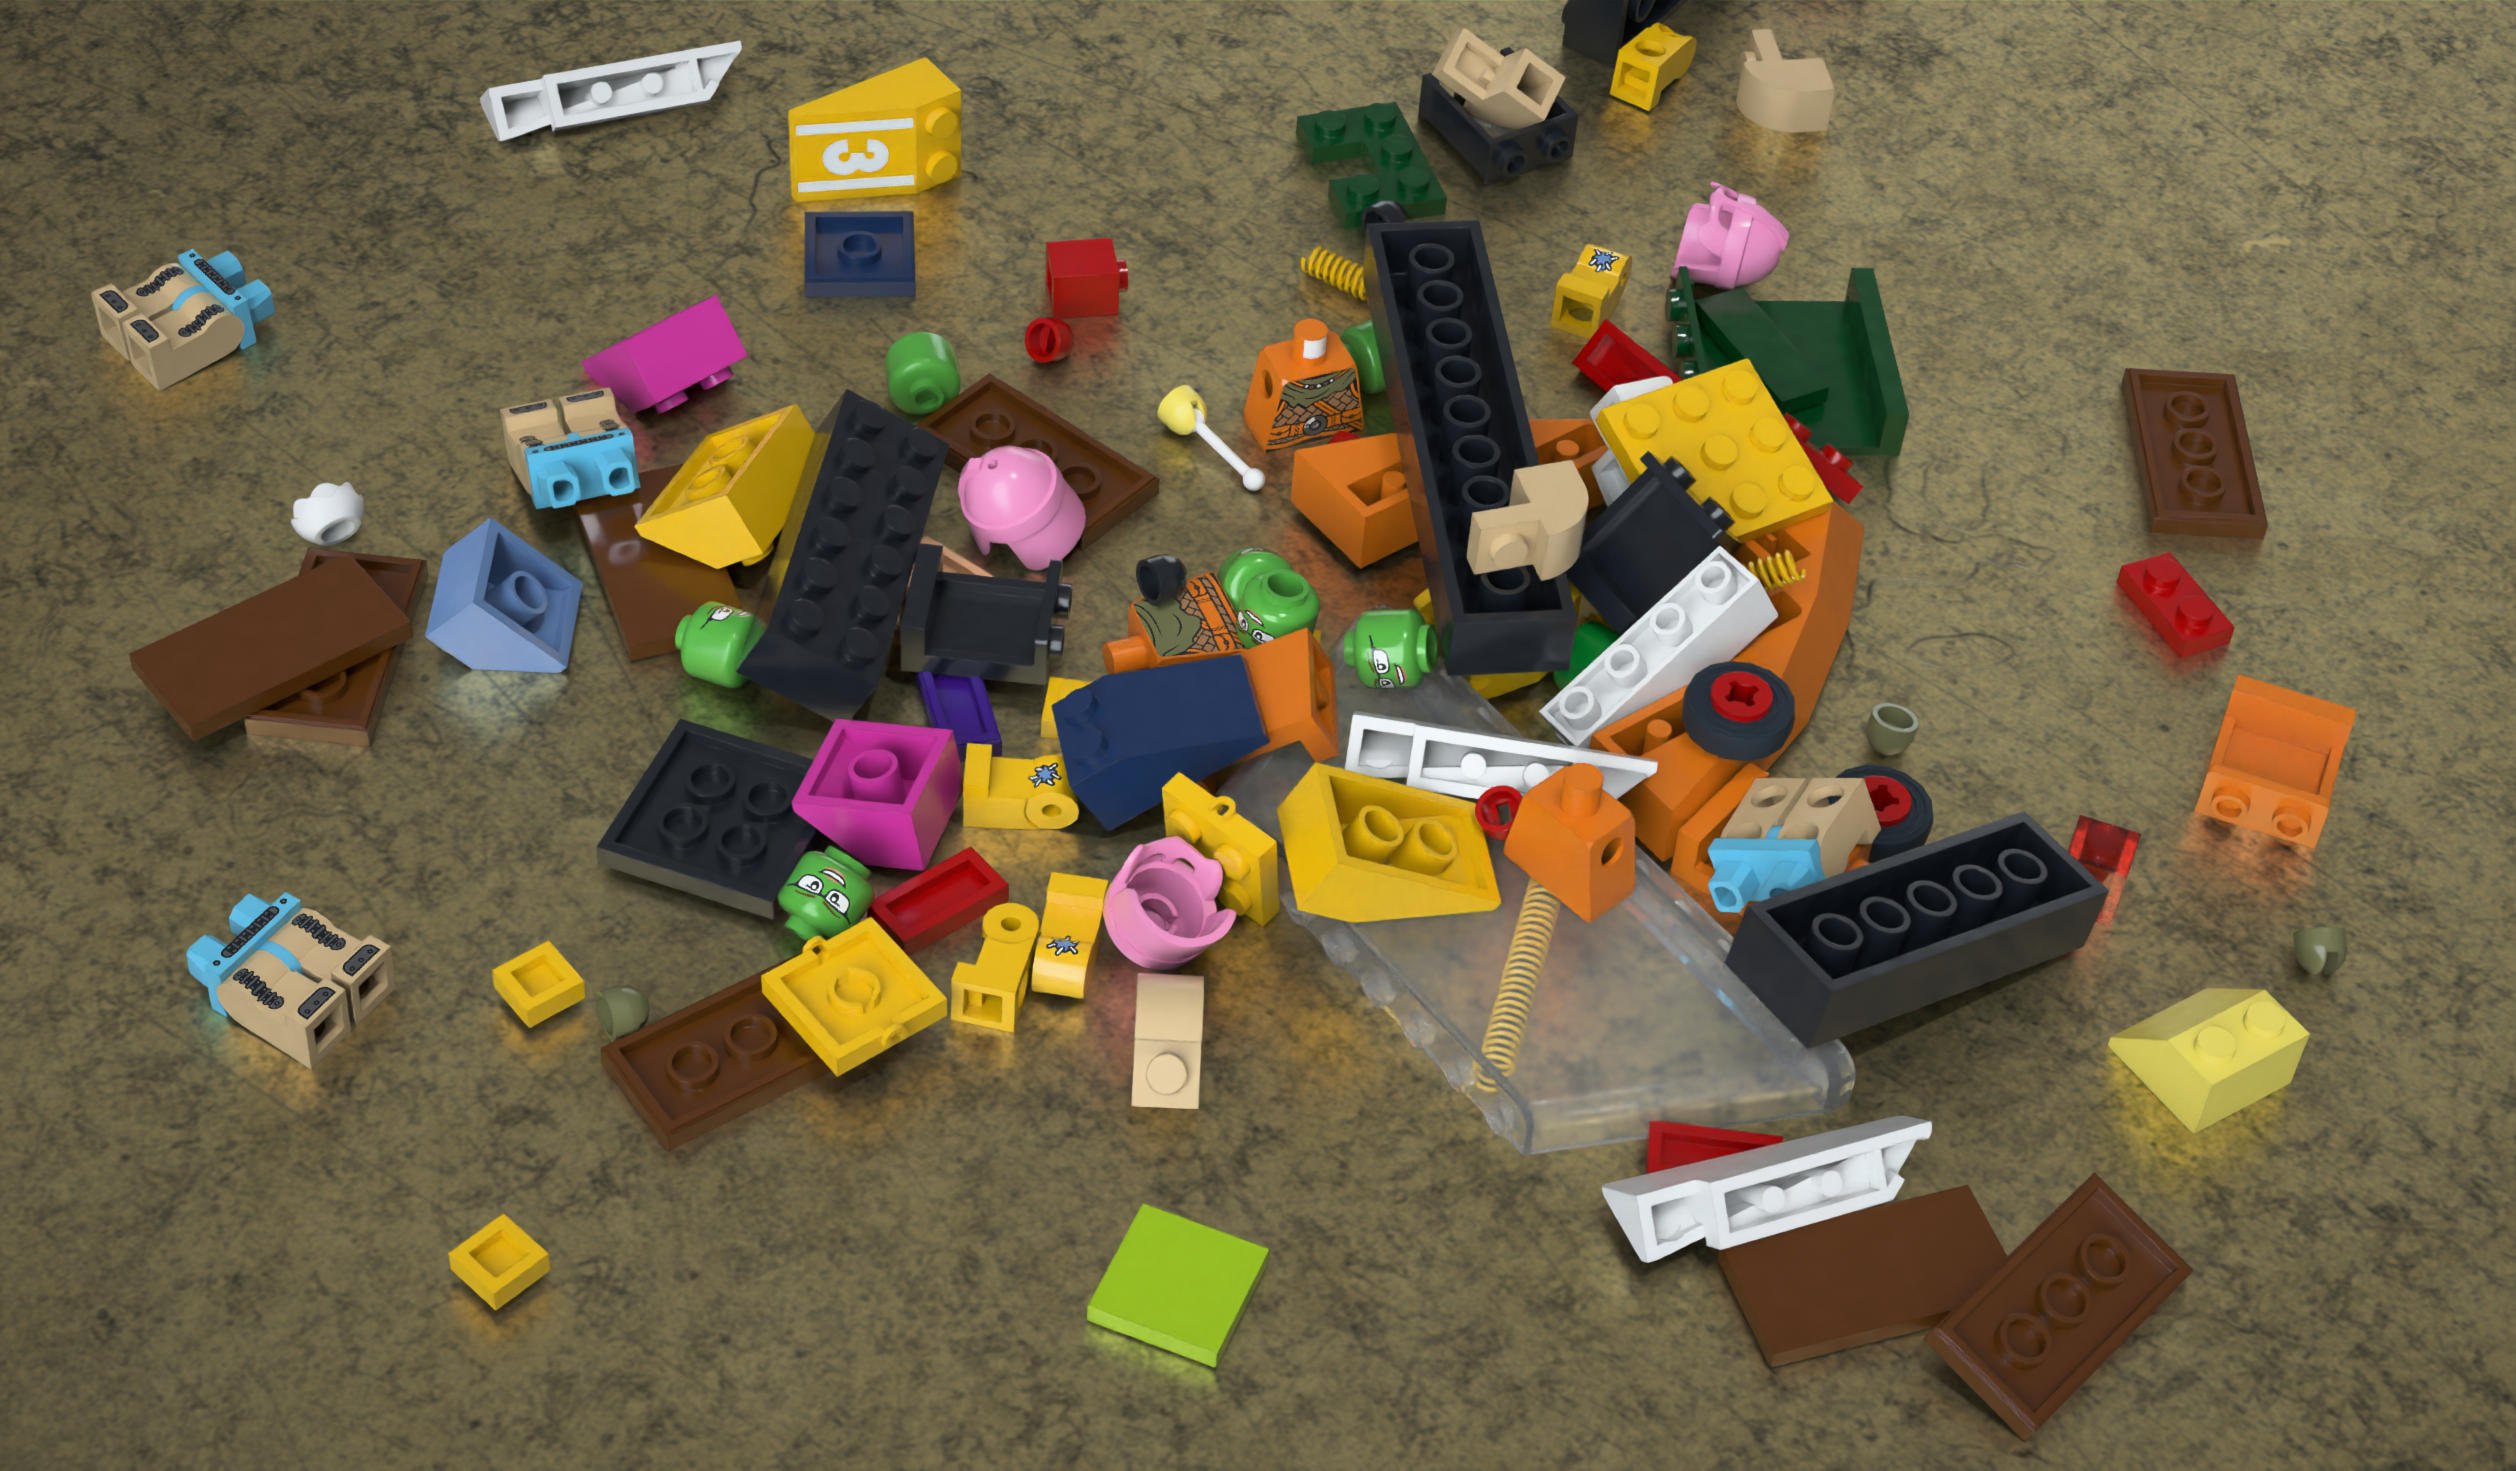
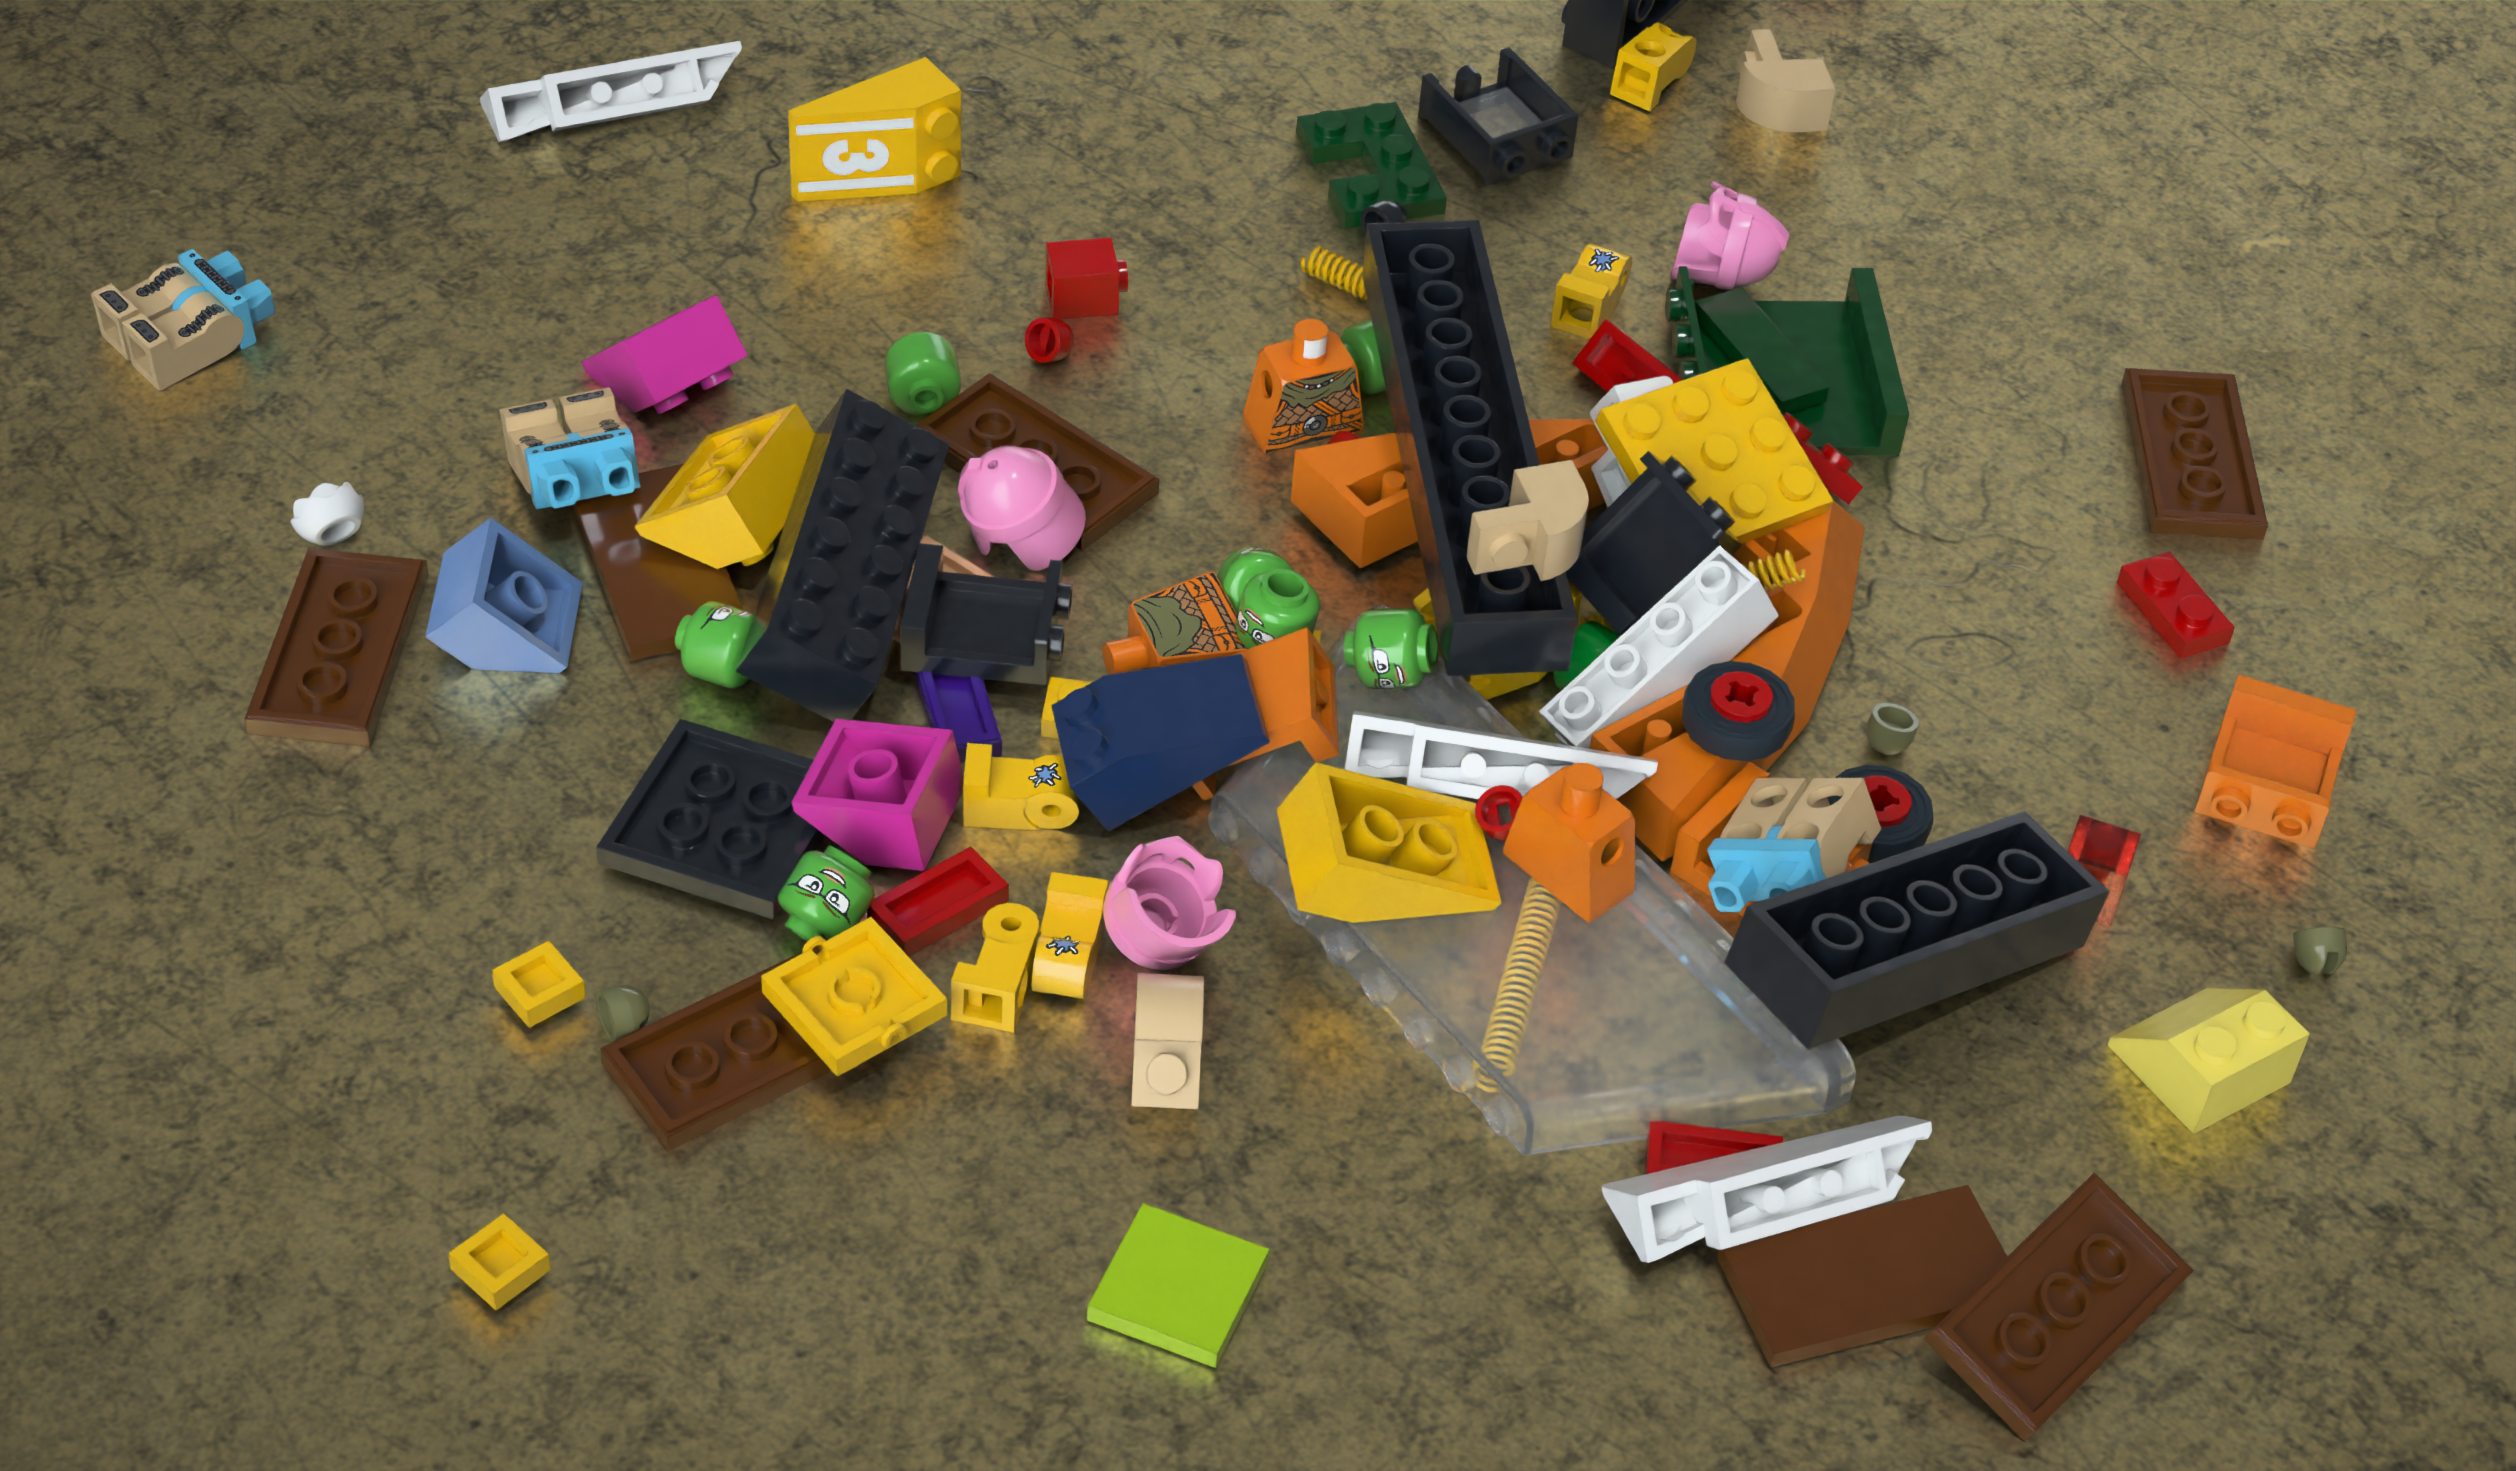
reddish brown tile [129,553,413,742] -> none
tan hips [186,892,396,1070] -> none
dark blue tile [805,211,916,297] -> none
black hinge [1136,554,1187,606] -> none
hinge [1157,385,1265,491] -> none
yellow plate [1162,772,1280,927] -> none
tan brick [1432,27,1566,129] -> none

